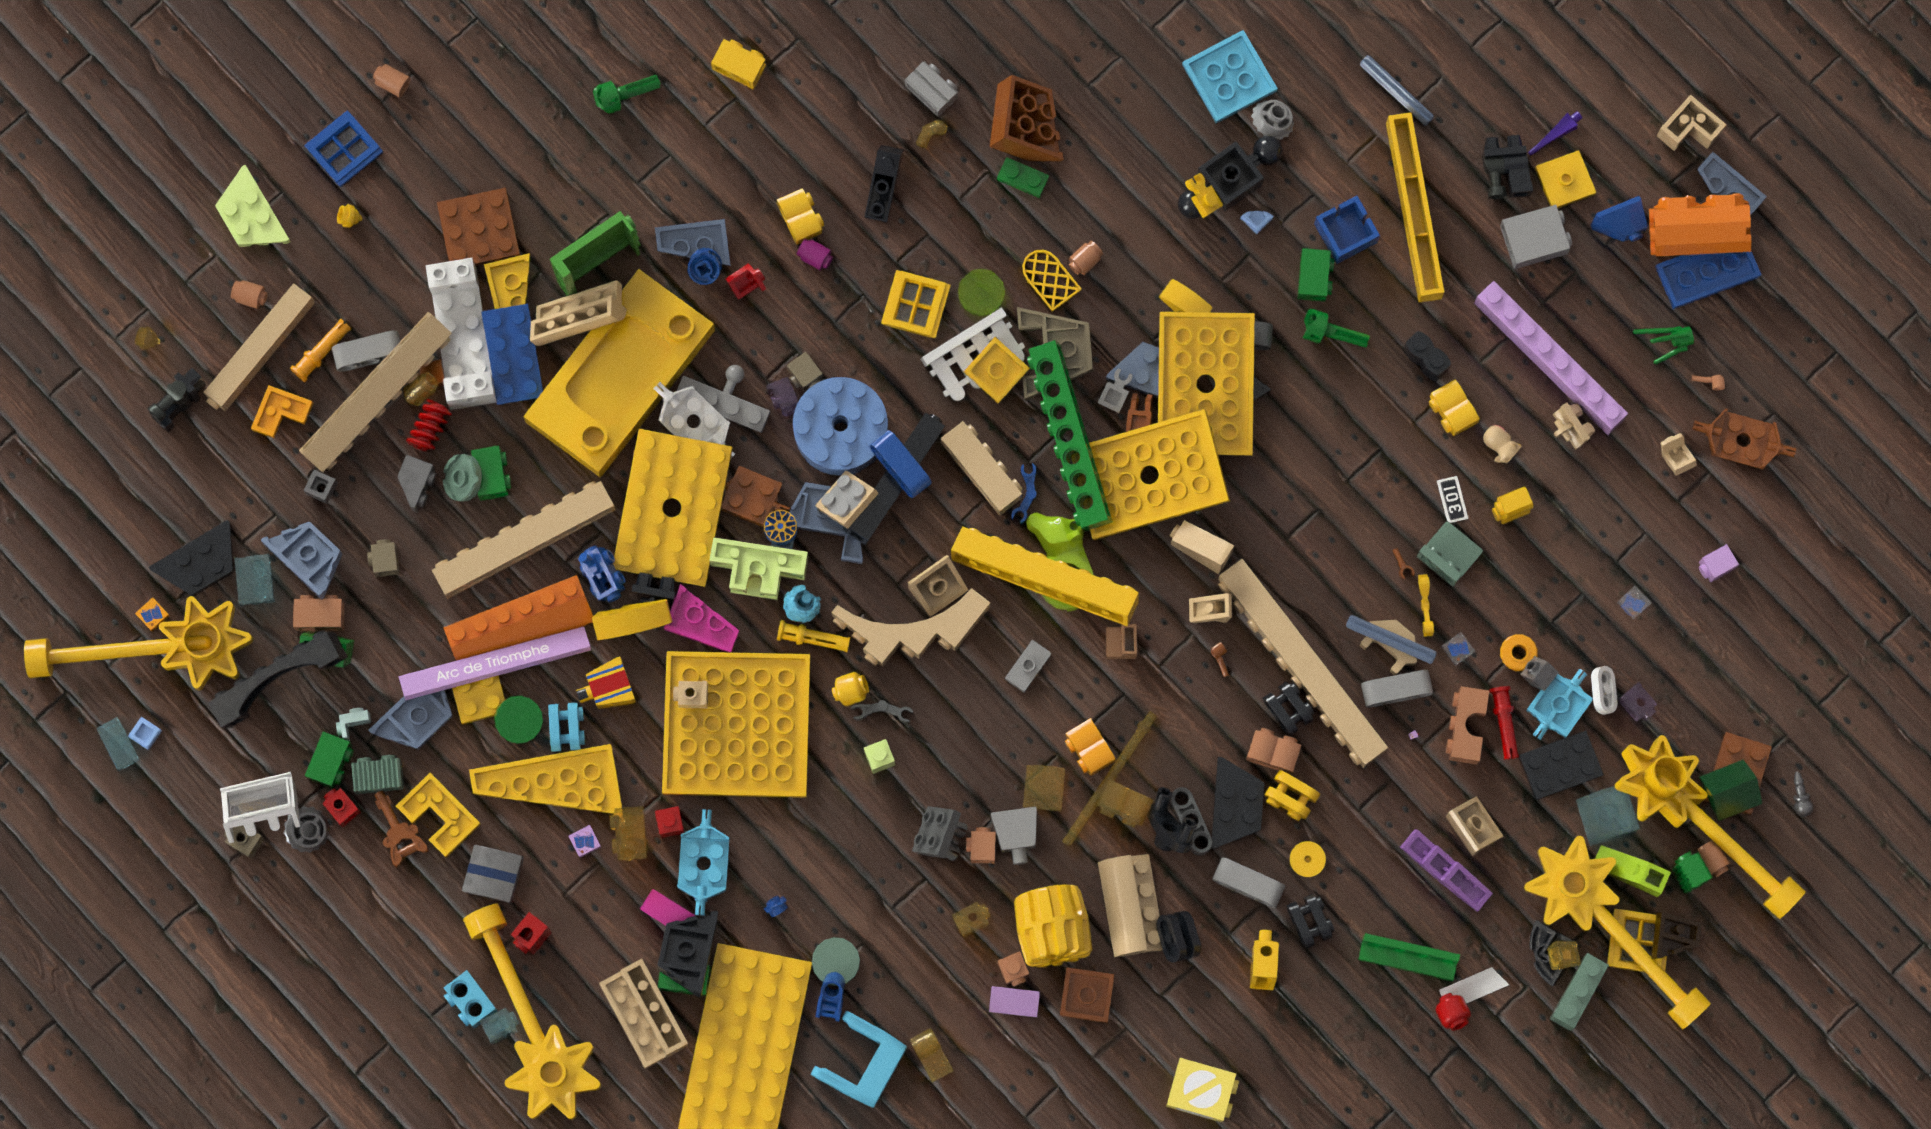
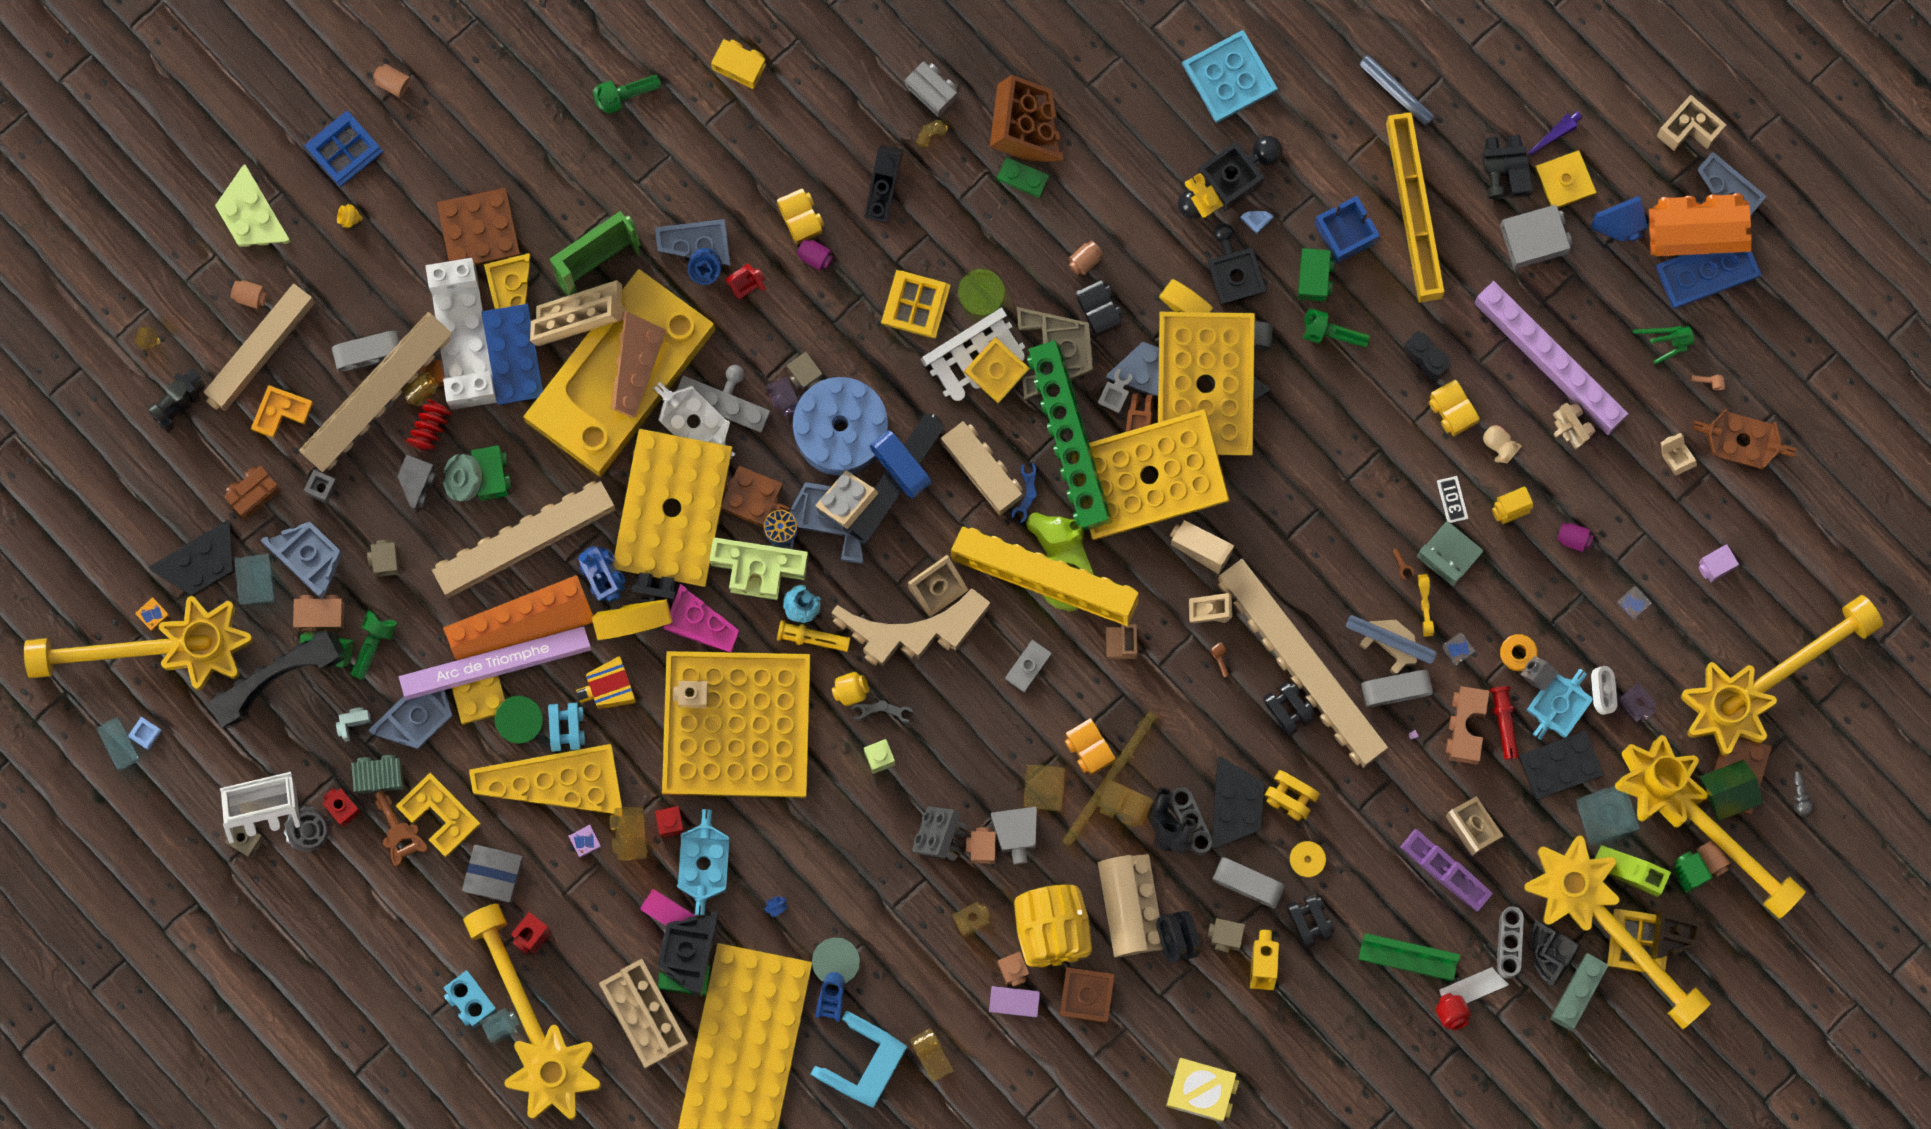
light orange pin [290,319,351,382] -> none
green brick [305,732,354,789] -> none
yellow window [1022,250,1082,312] -> none
nougat brick [1246,728,1301,775] -> none
light grey piece [1251,100,1294,140] -> none
clear yellow slope [1547,941,1581,970] -> none
none -> dark orange brick [224,466,281,521]
none -> green piece [350,610,398,680]
none -> nougat wing [611,311,667,418]
none -> black brick [1075,280,1124,337]
none -> black plate [1207,224,1266,306]
none -> dark tan brick [1207,918,1245,952]
none -> light grey beam [1497,907,1524,979]
none -> magenta brick [1557,522,1594,552]
none -> yellow piece [1681,595,1883,757]

